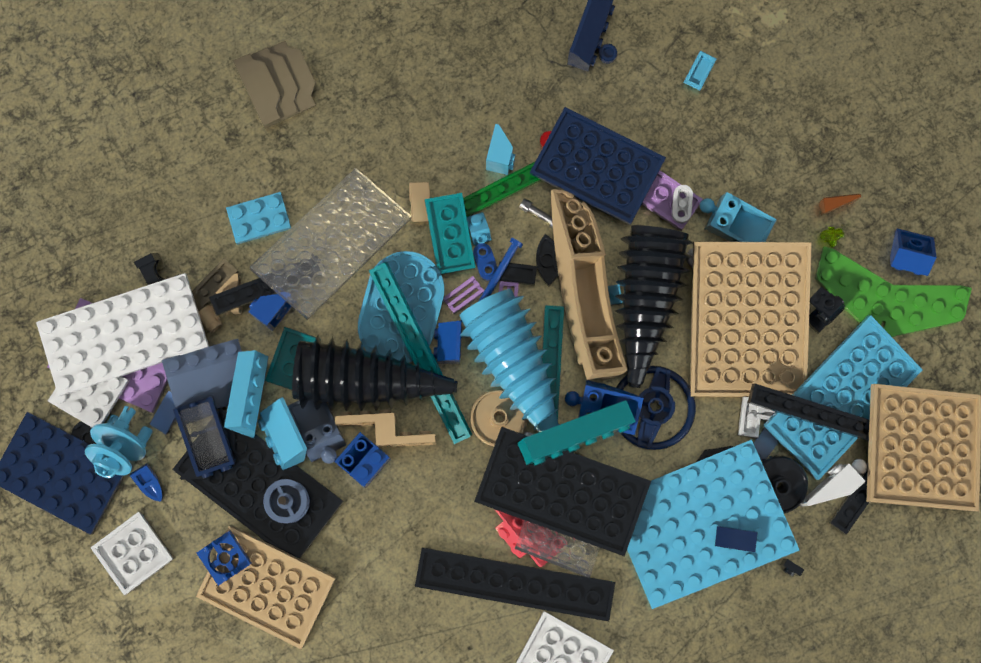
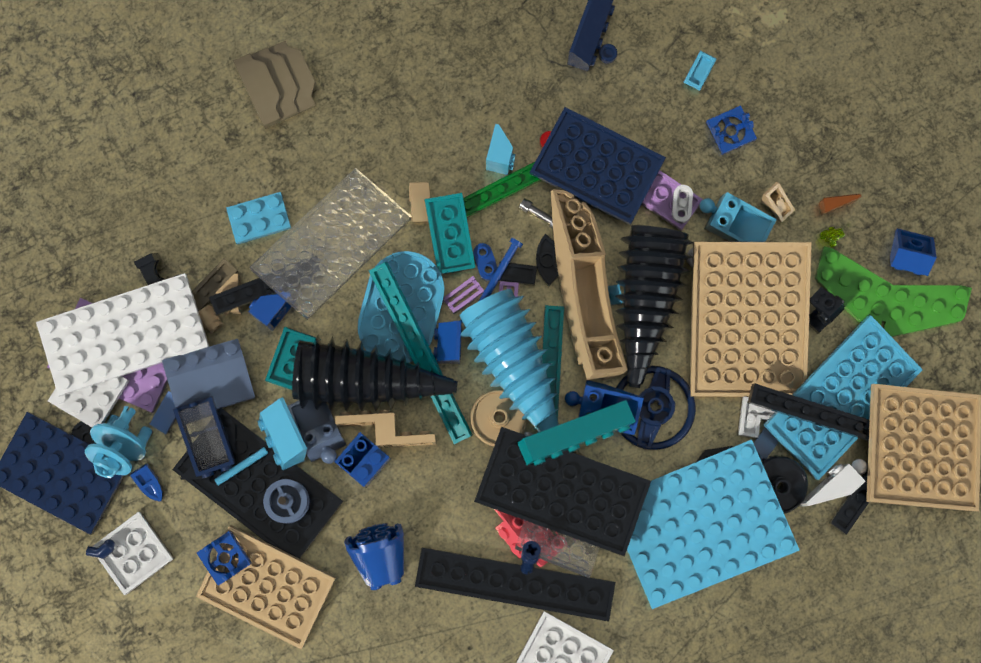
medium azure slope [224,350,269,438] -> none
medium azure bracket [467,212,492,245] -> none
dark blue slope [715,526,758,552] -> none
black plate [780,559,804,577] -> none
none -> dark blue arm [86,539,115,559]
none -> medium azure bar [214,447,268,486]
none -> blue cone [344,523,404,590]
none -> dark blue pin [520,541,541,575]
none -> blue piece [706,105,757,155]
none -> tan slope [761,182,795,222]

